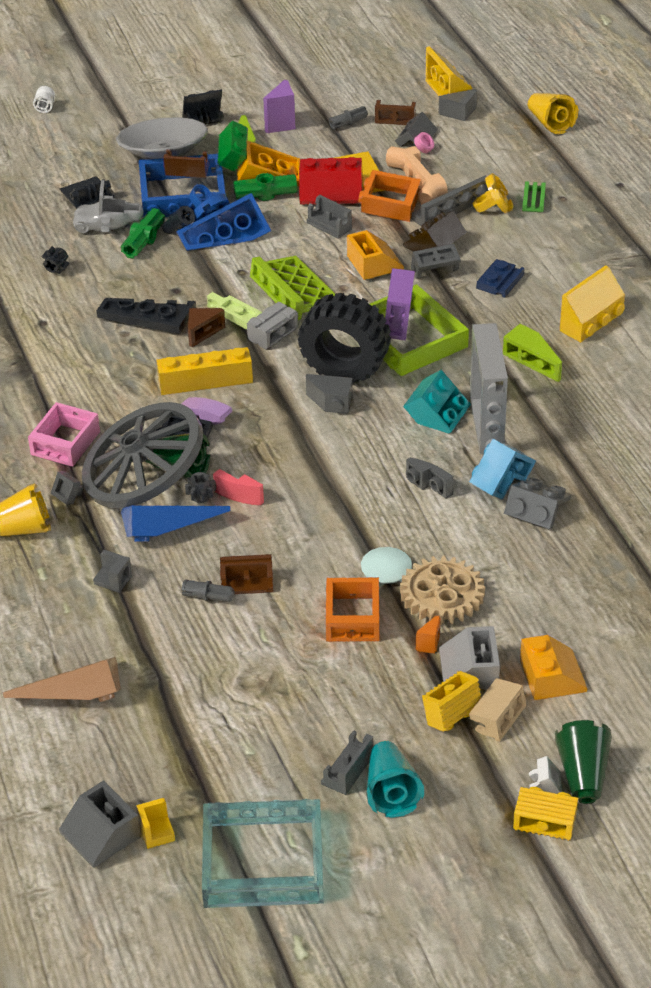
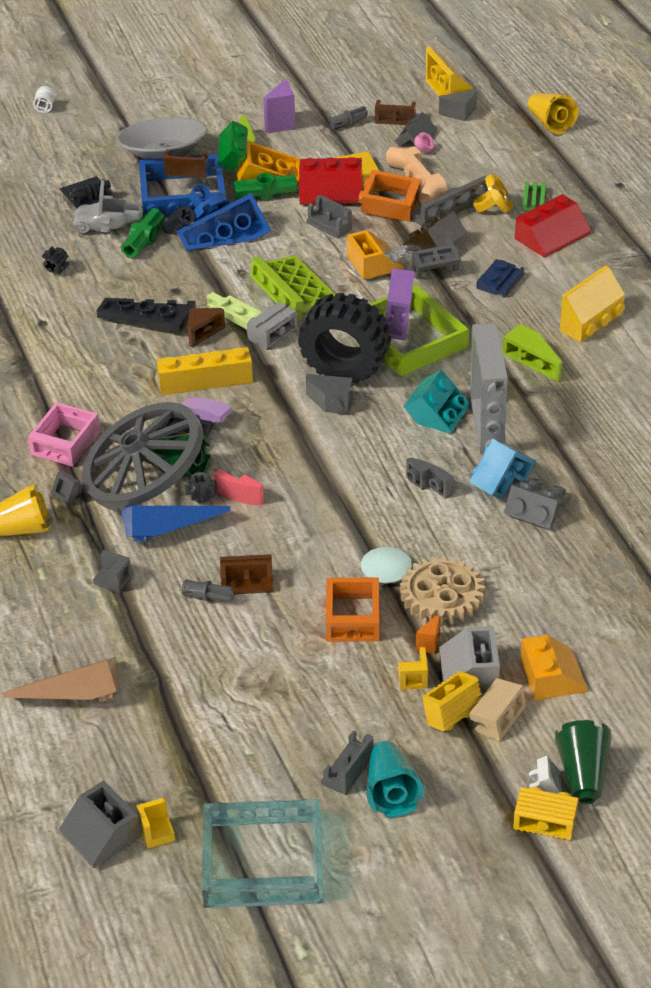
black hinge [182,89,224,124] -> none
none -> clear slope [383,245,421,264]
none -> yellow panel [398,647,428,690]
none -> red slope [515,194,591,258]

